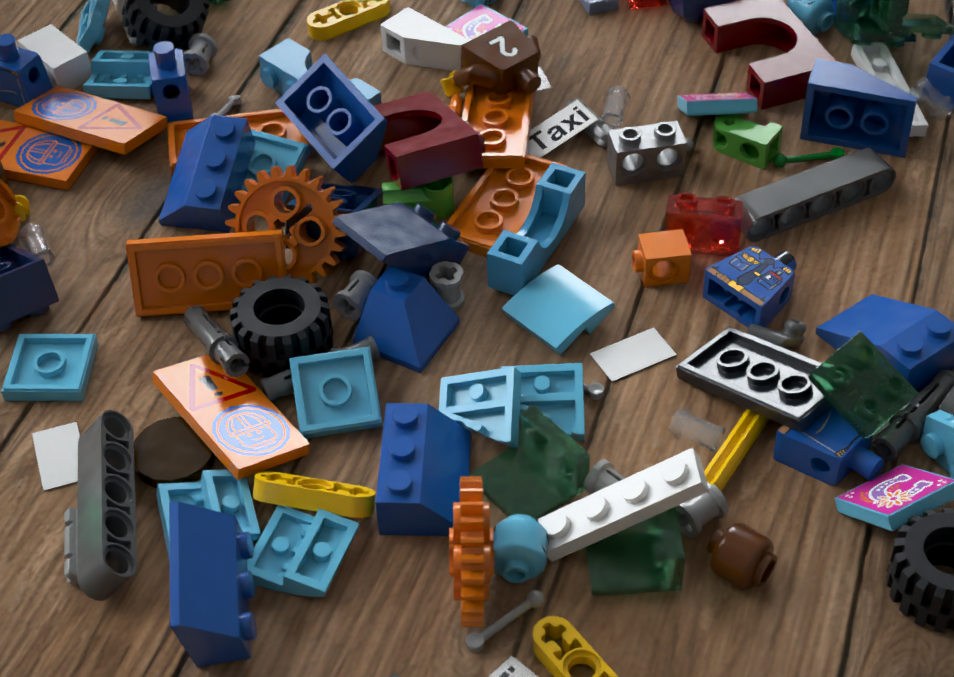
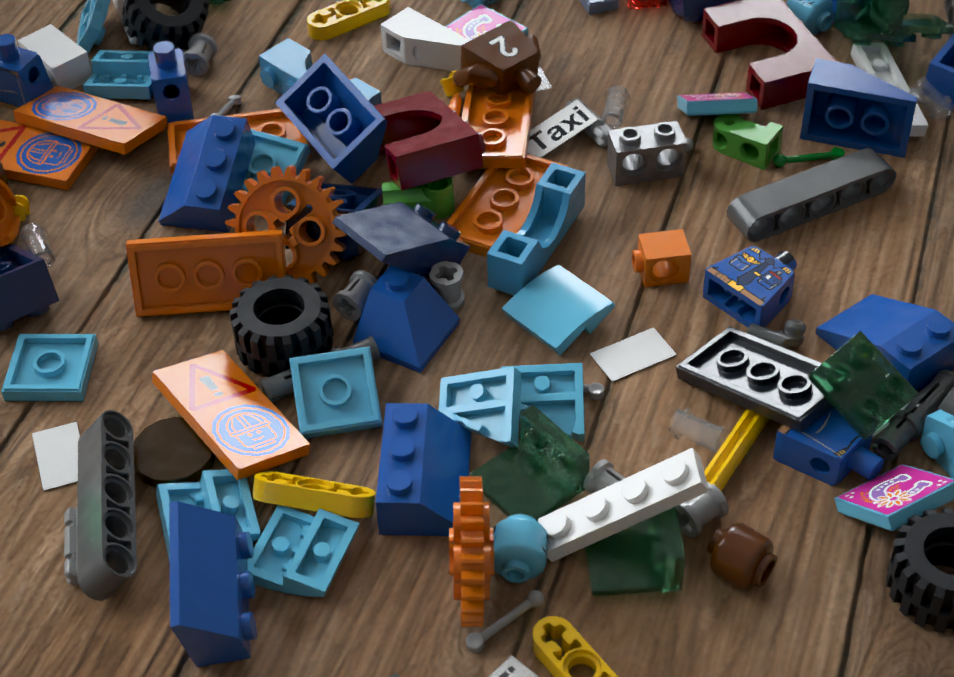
dark grey pin [183,305,250,377] -> none
clear red bracket [665,193,743,257] -> none

